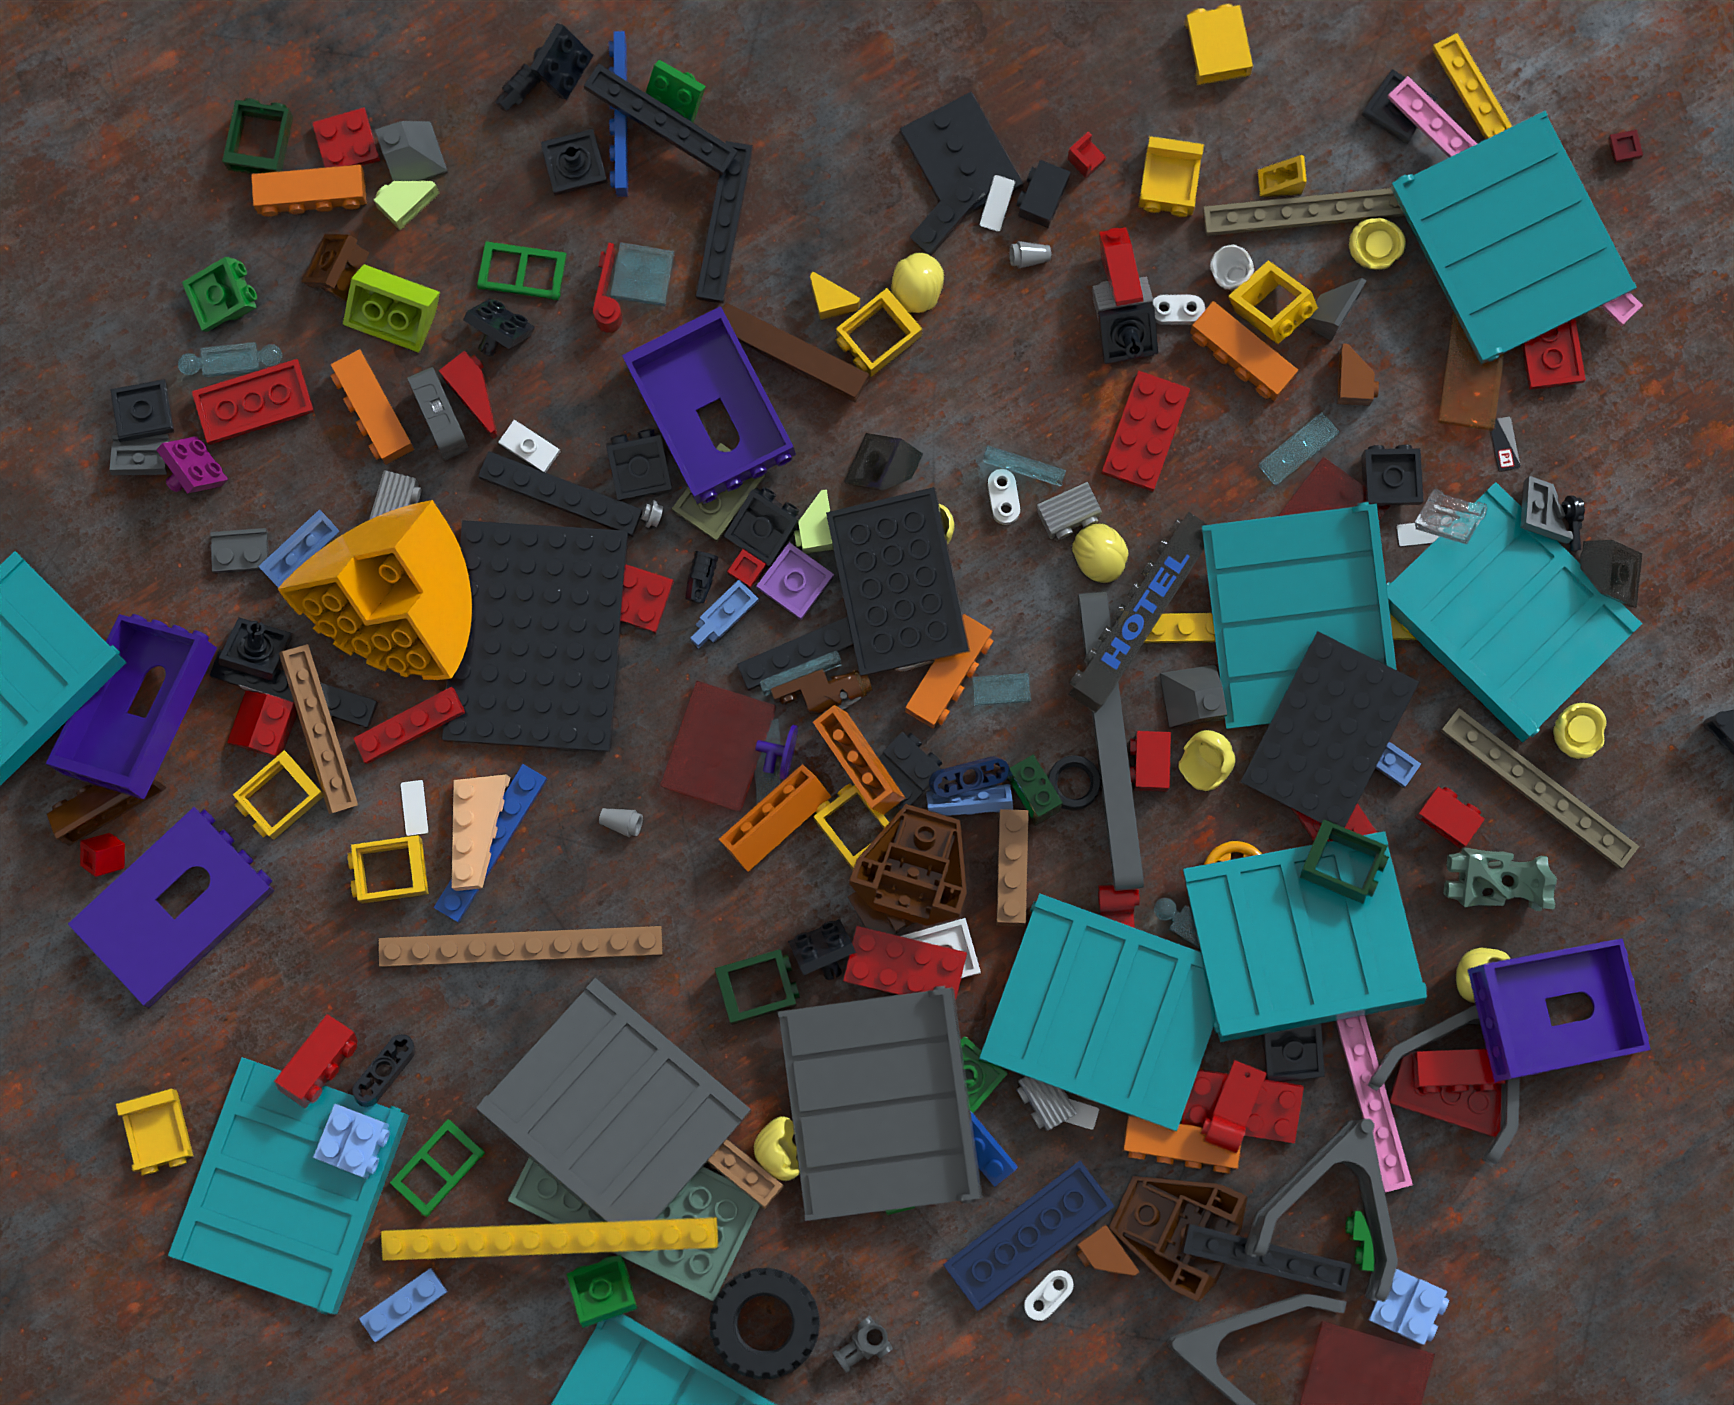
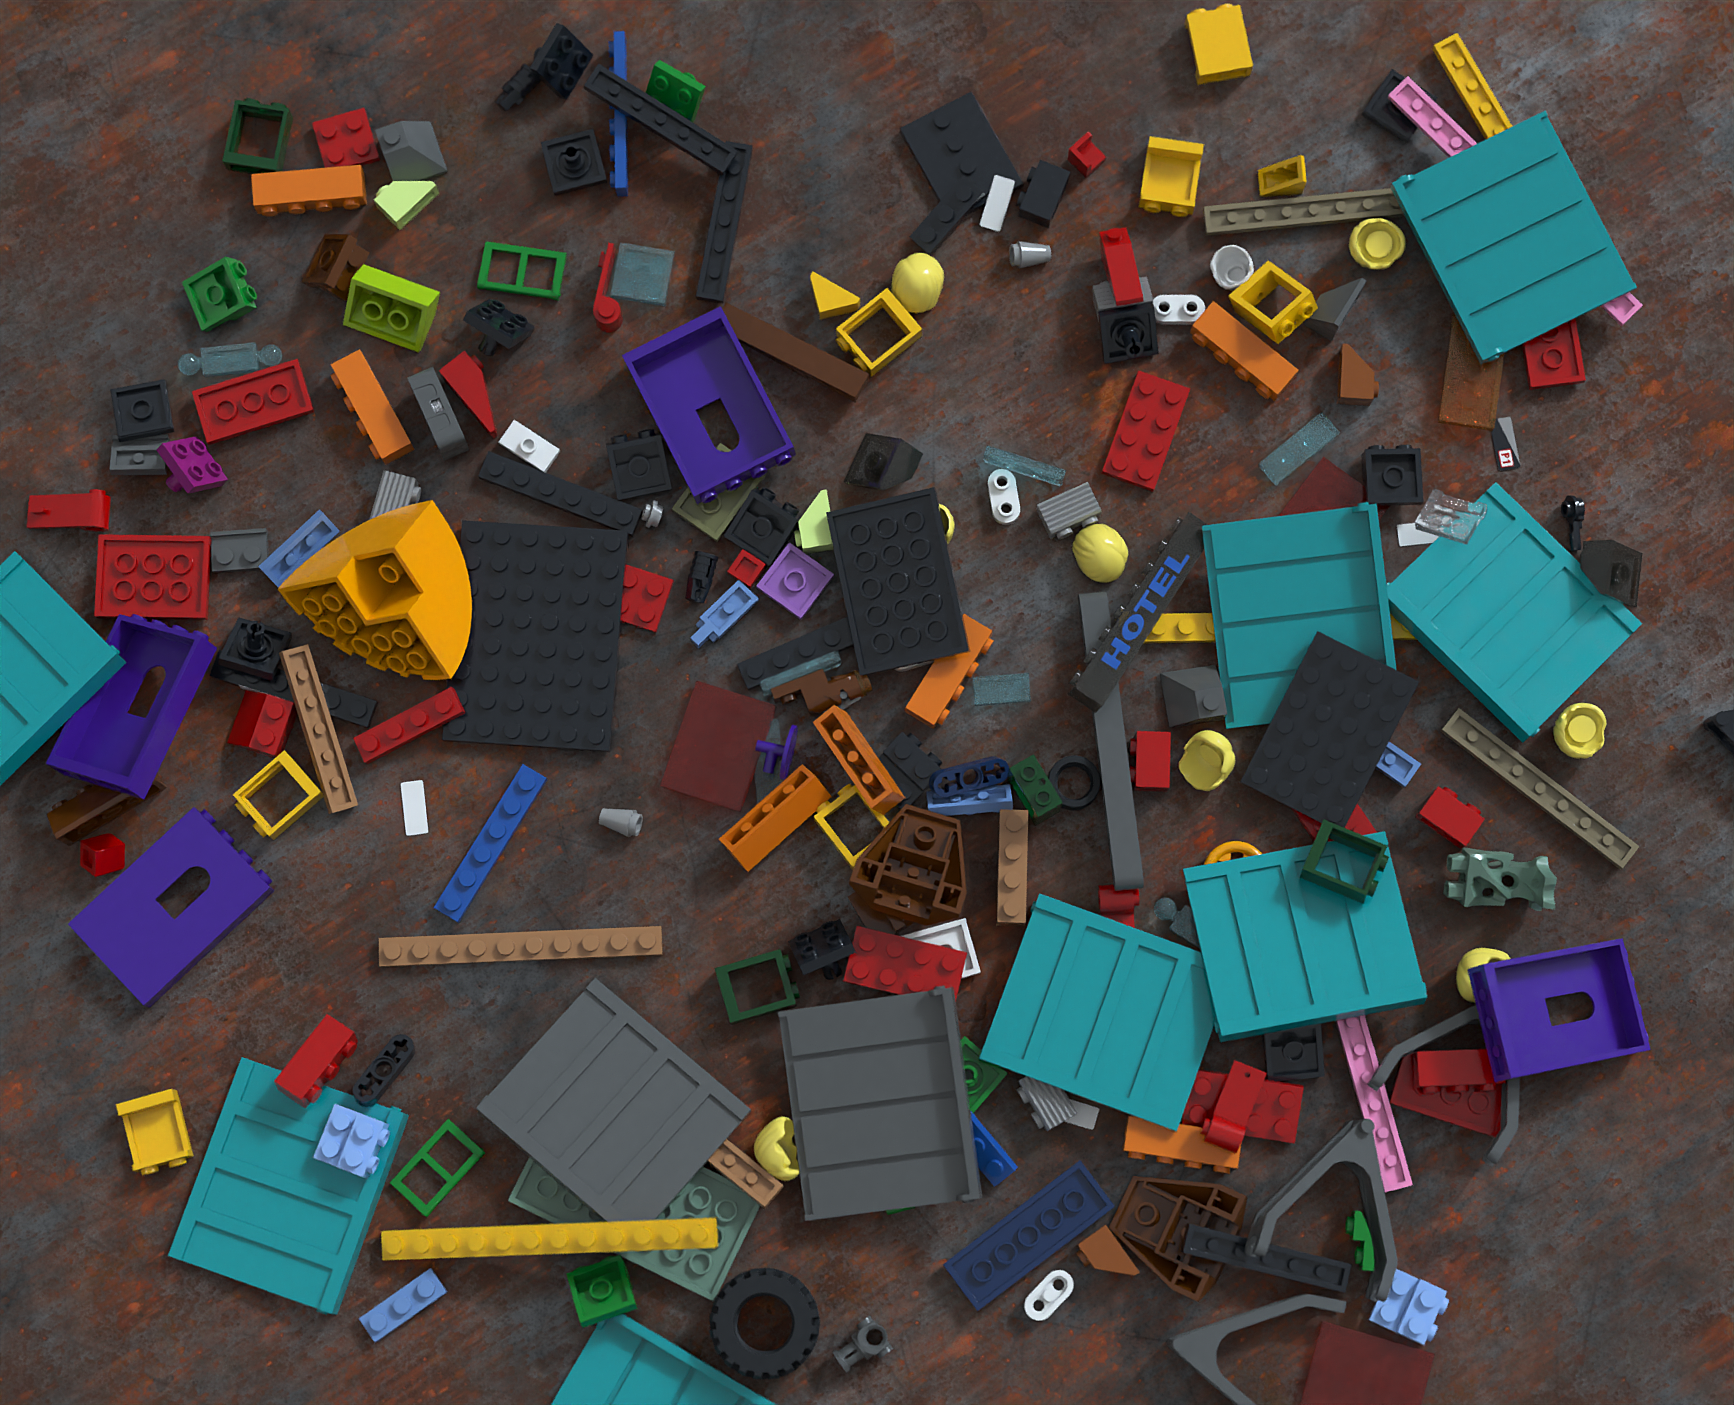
yellow window [347,835,429,904] -> none
light nougat wing [452,775,510,891] -> none
dark grey wing [1520,476,1573,544] -> none
dark red plate [1608,129,1643,164] -> none
none -> red door [27,489,111,532]
none -> red plate [94,534,211,620]

